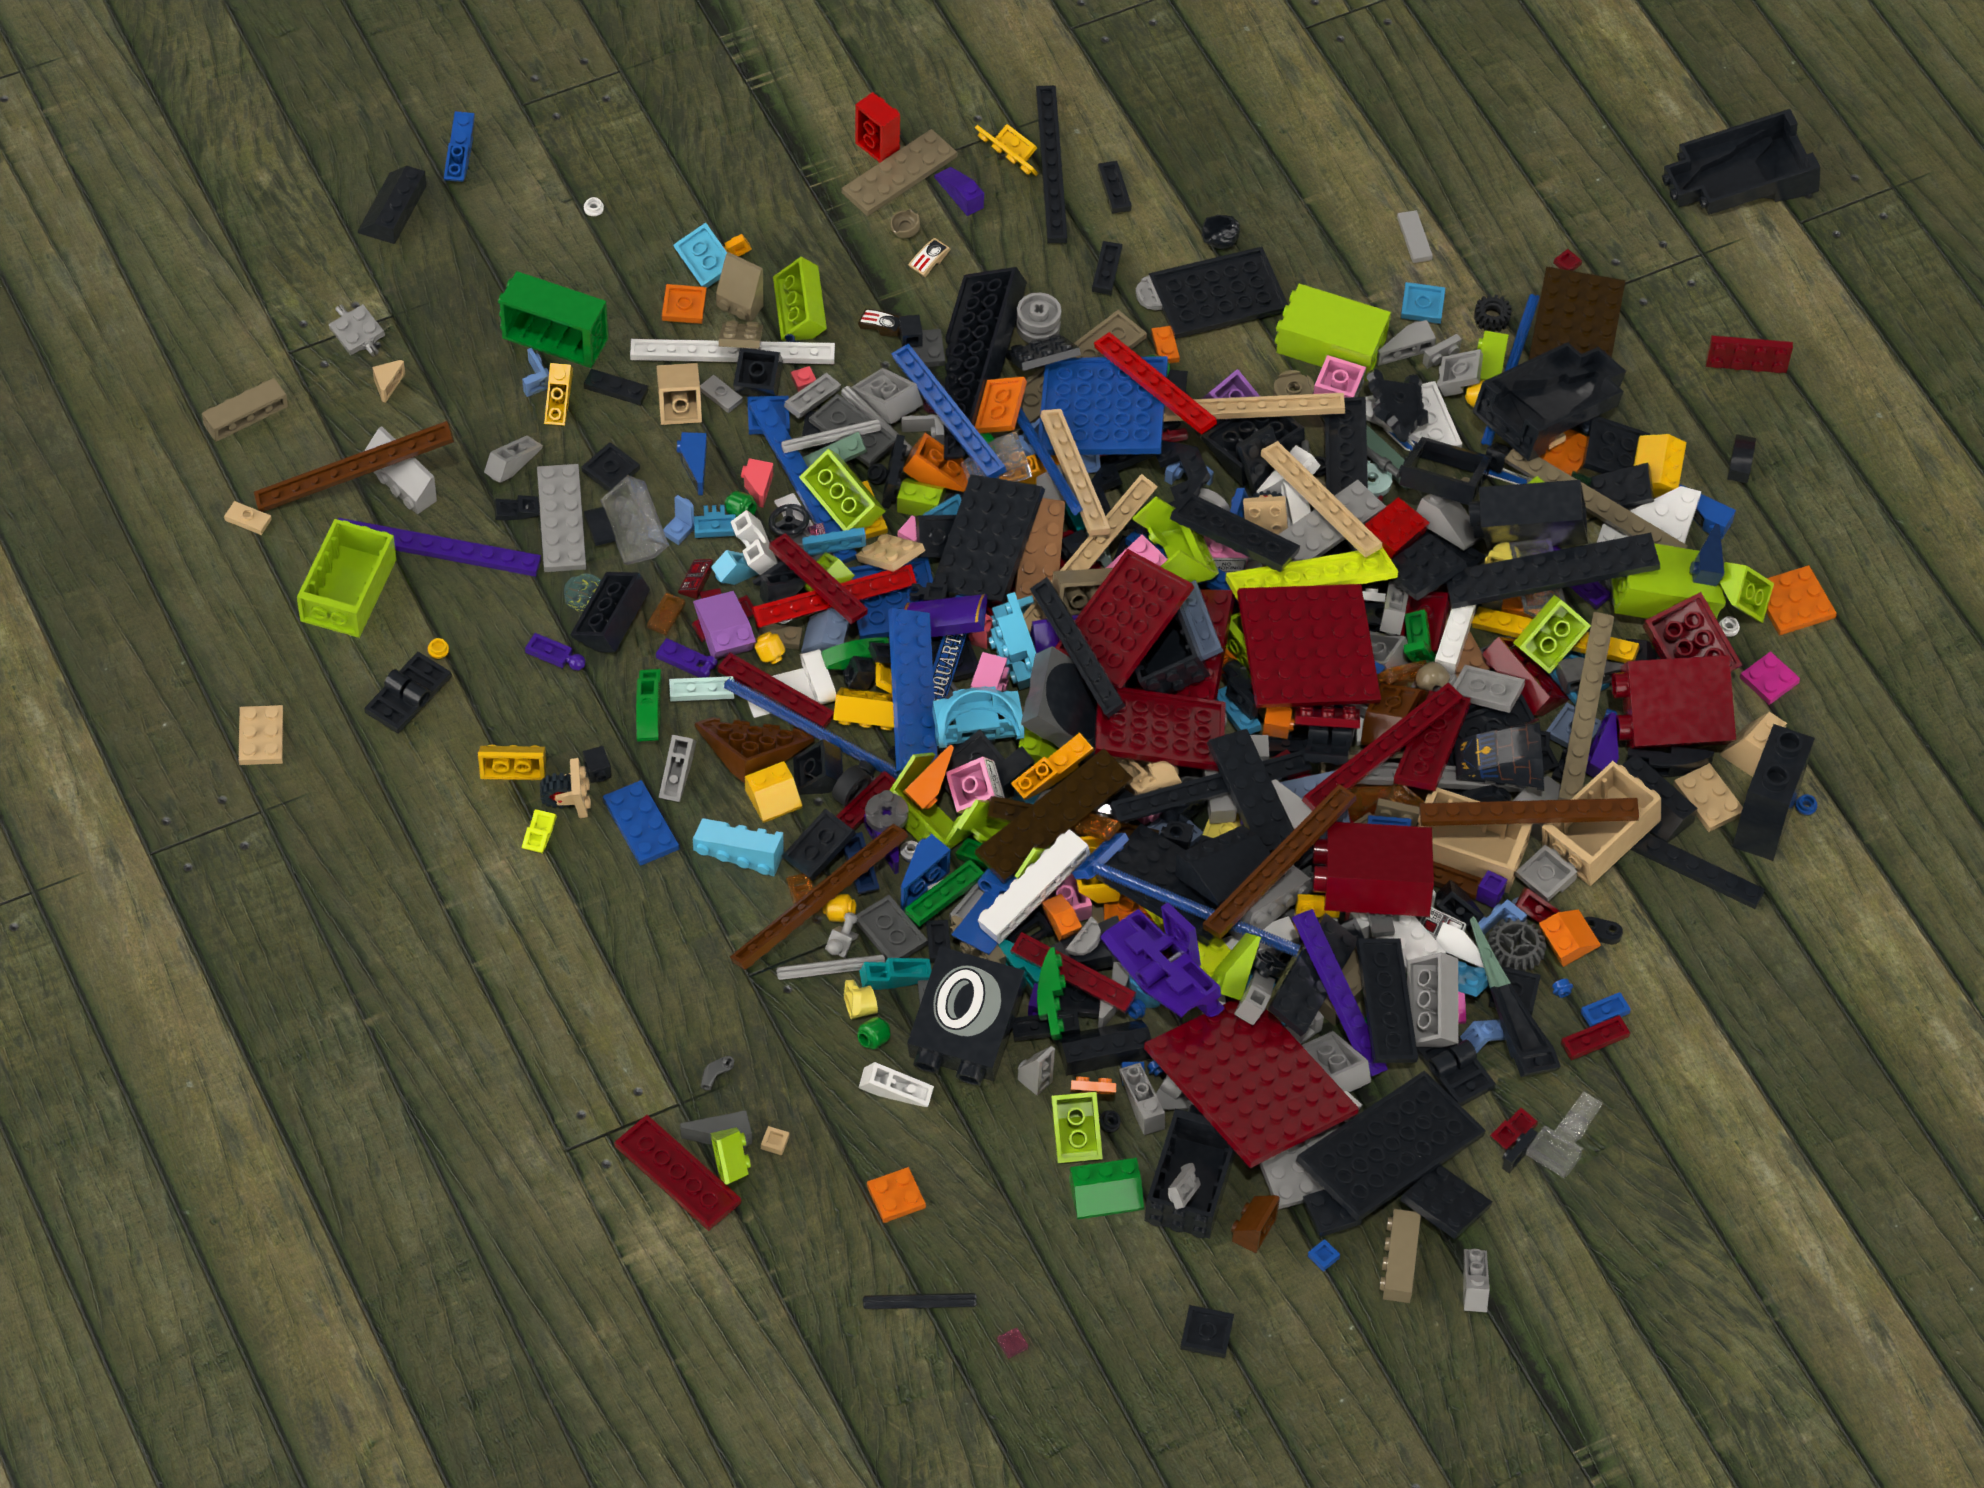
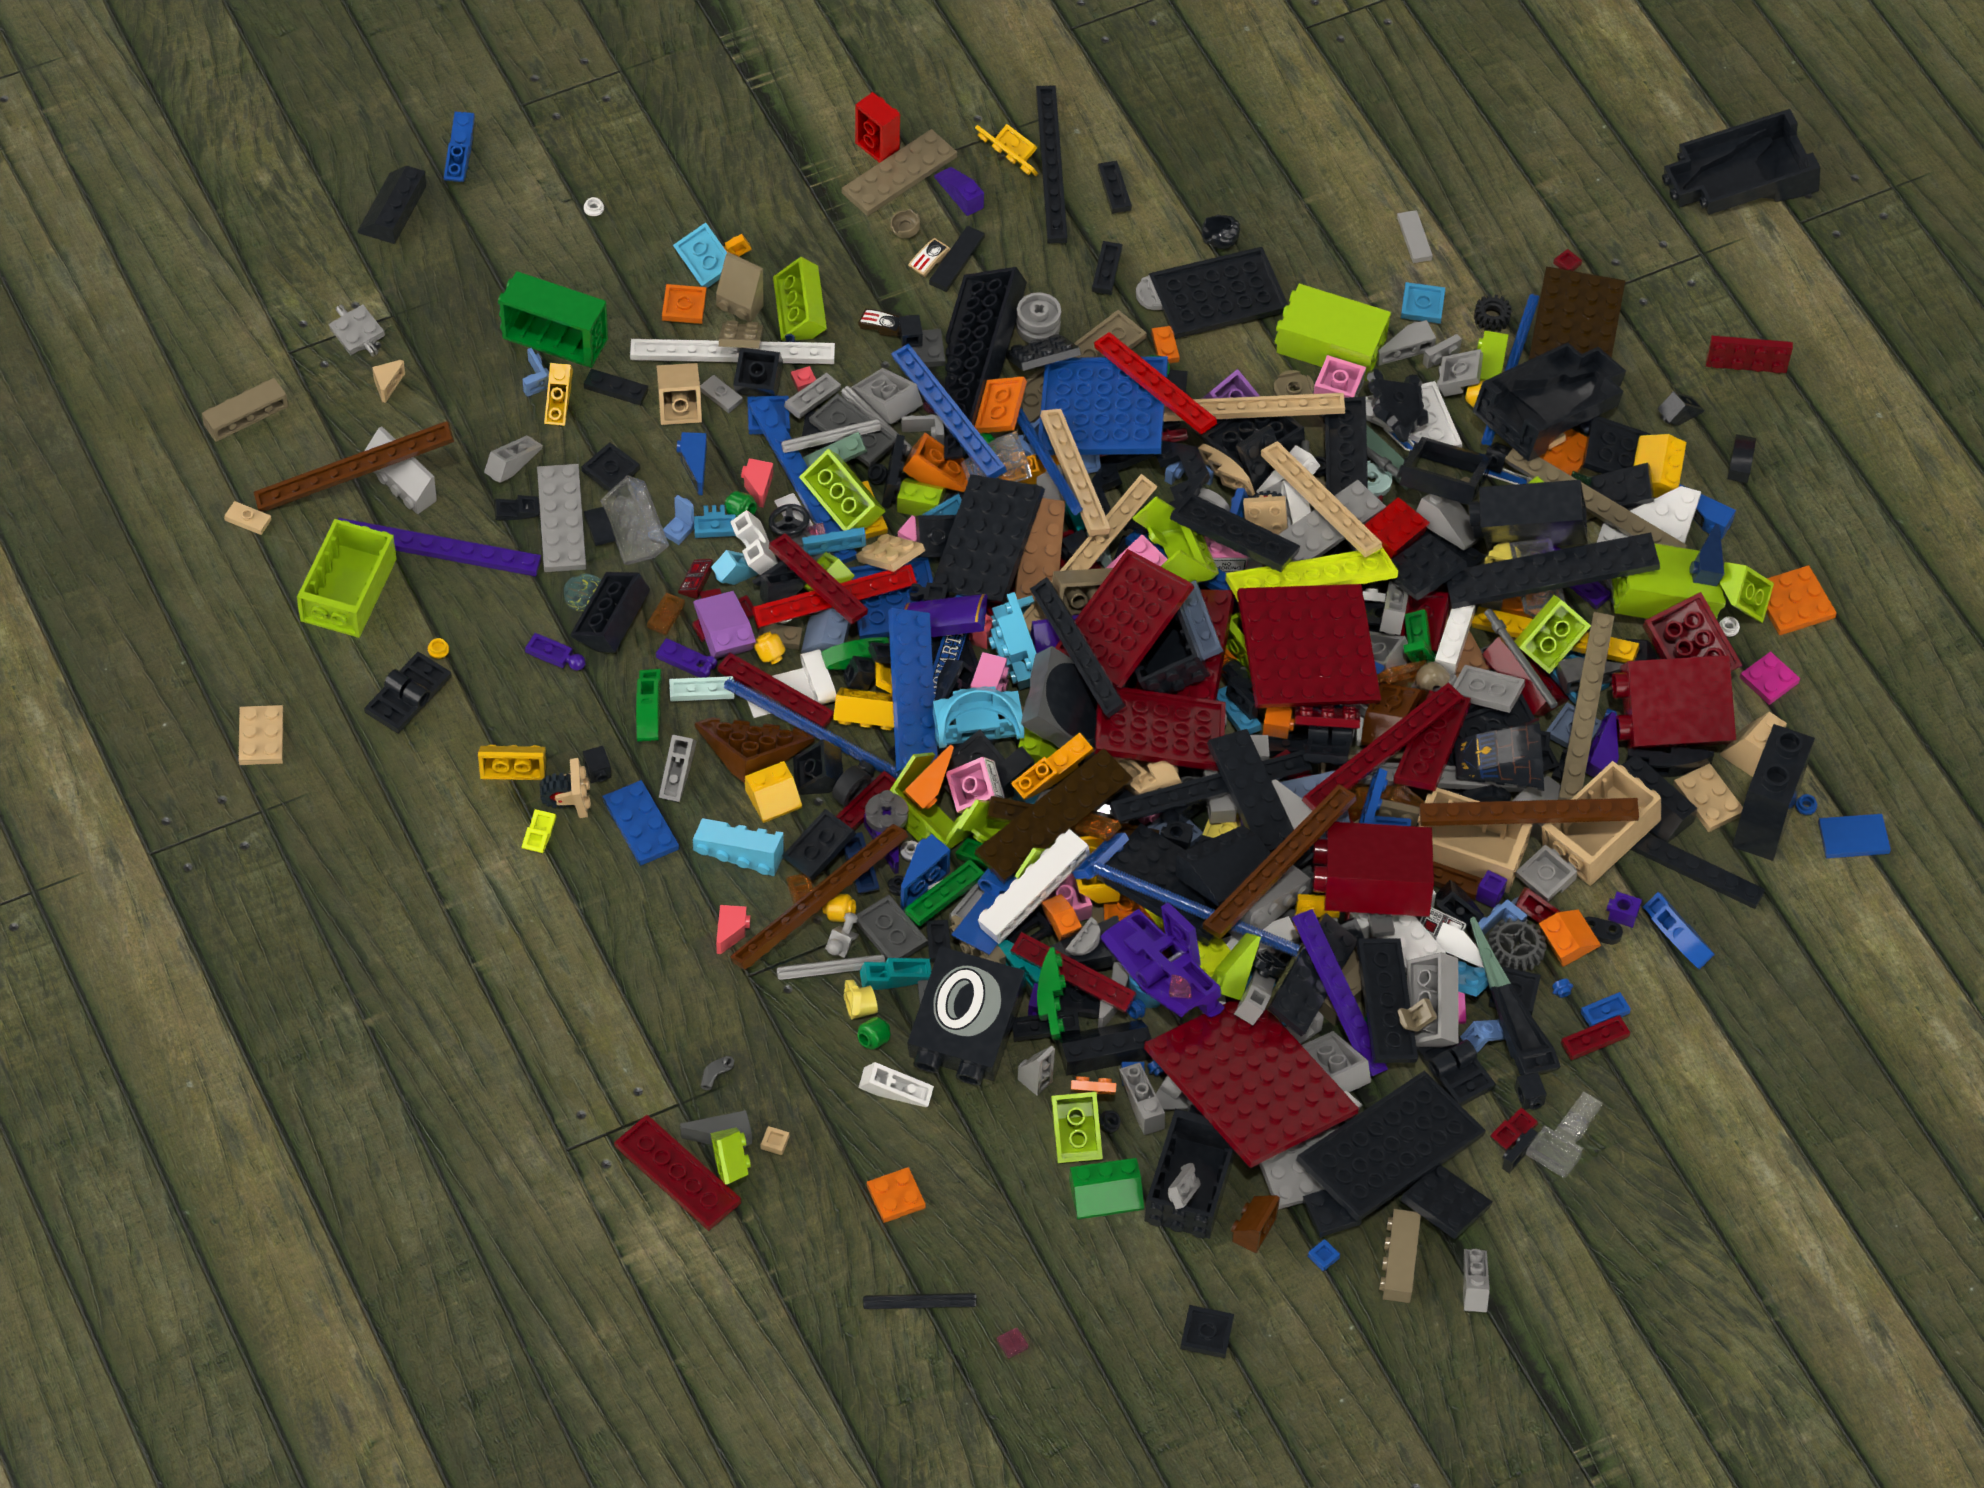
none -> coral slope [716,905,751,954]
none -> black plate [888,875,904,896]
none -> black tile [929,226,985,292]
none -> black slope [935,659,976,725]
none -> clear pink tile [1169,974,1192,998]
none -> tan slope [1198,443,1255,496]
none -> blue plate [1359,768,1388,824]
none -> dark tan bracket [1397,998,1437,1032]
none -> dark grey bar [1484,609,1558,708]
none -> black brick [1514,1072,1547,1110]
none -> dark purple brick [1606,892,1642,928]
none -> blue slope [1643,892,1715,969]
none -> black slope [1658,391,1705,425]
none -> blue tile [1818,814,1891,858]

